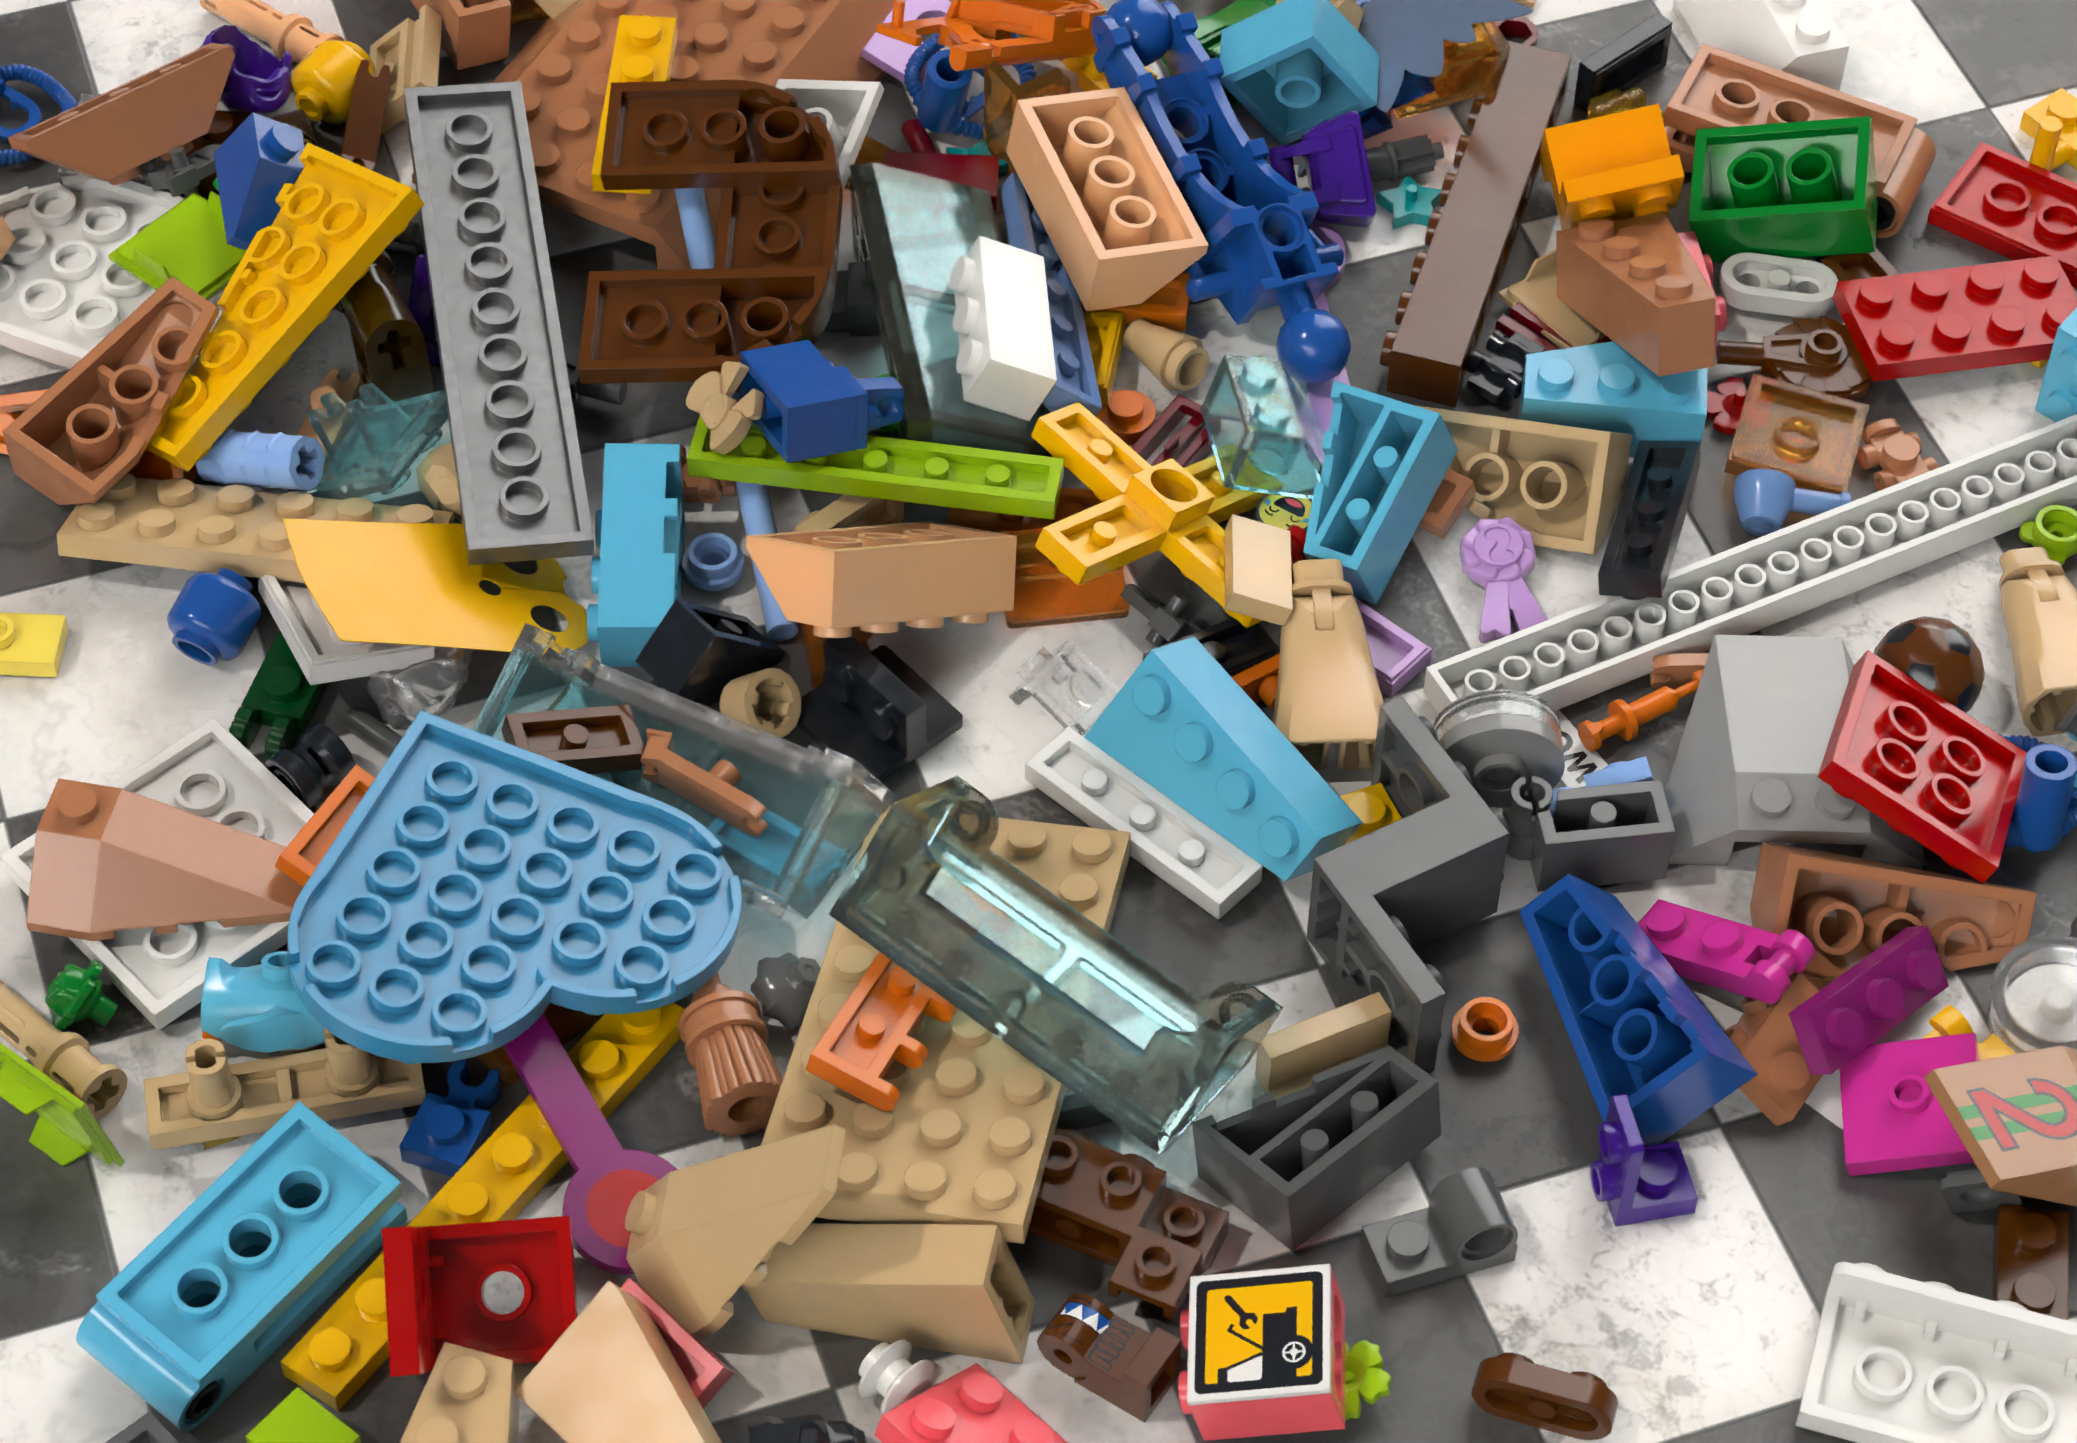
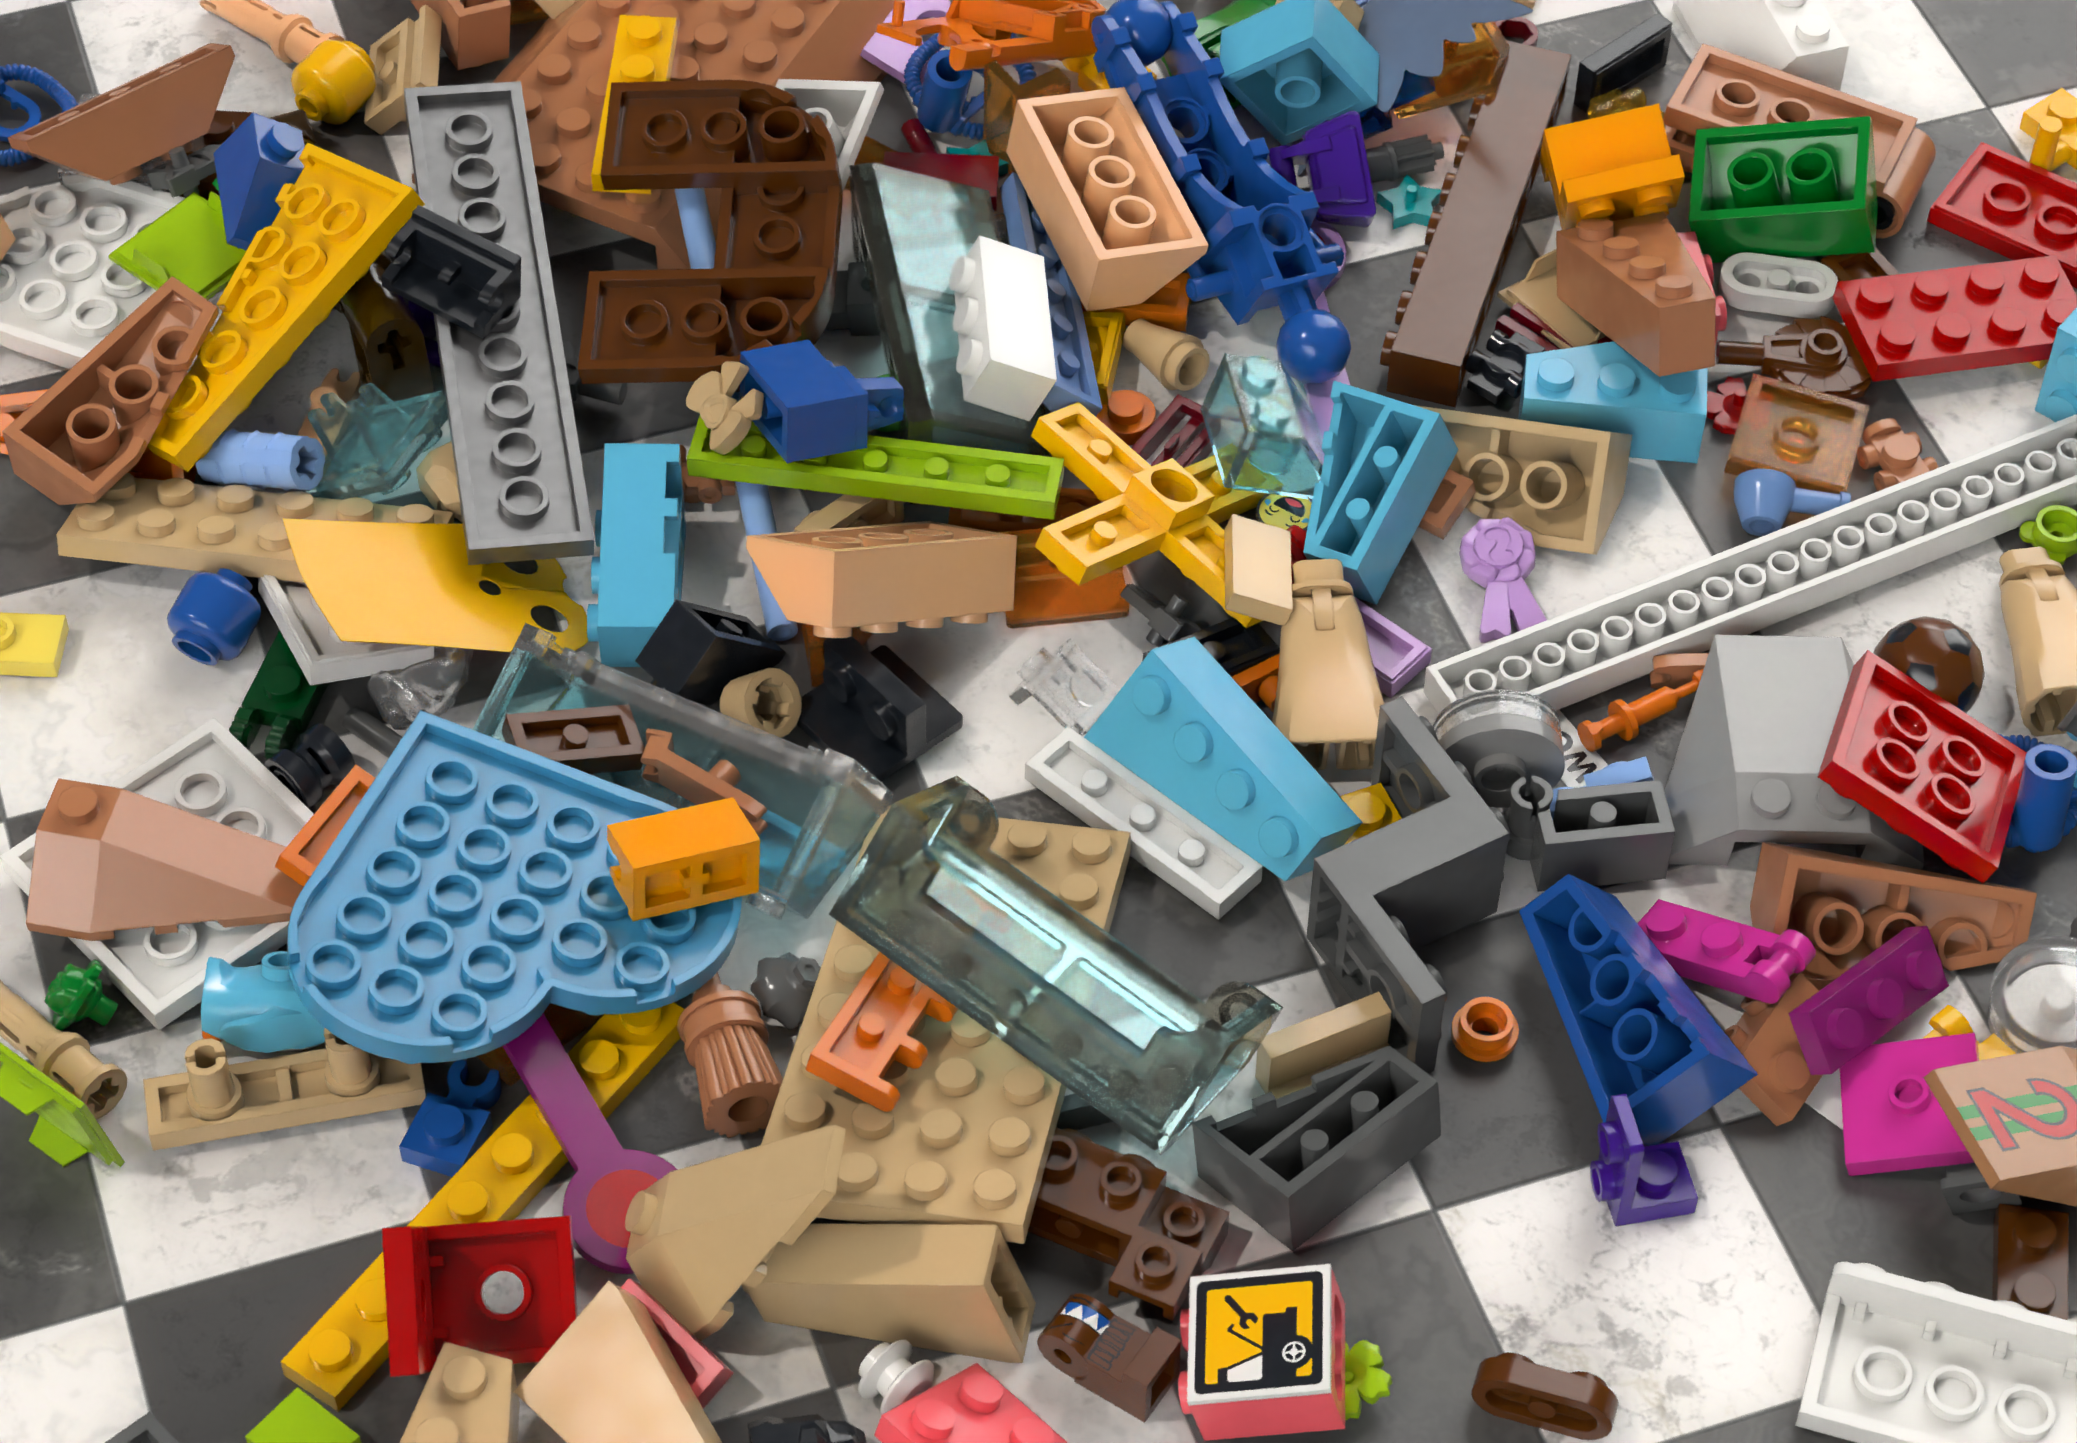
medium azure hinge [76,1101,408,1432] -> none
dark purple hair [199,24,293,113] -> none
clear yellow piece [202,1136,239,1150] -> none
reddish brown piece [340,59,390,171] -> none
light blue plate [682,532,744,591] -> none
dark grey plate [1360,1167,1518,1298] -> none
black plate [1598,441,1701,600] -> none
none -> black hinge [382,205,521,339]
none -> light orange hinge [607,797,760,922]

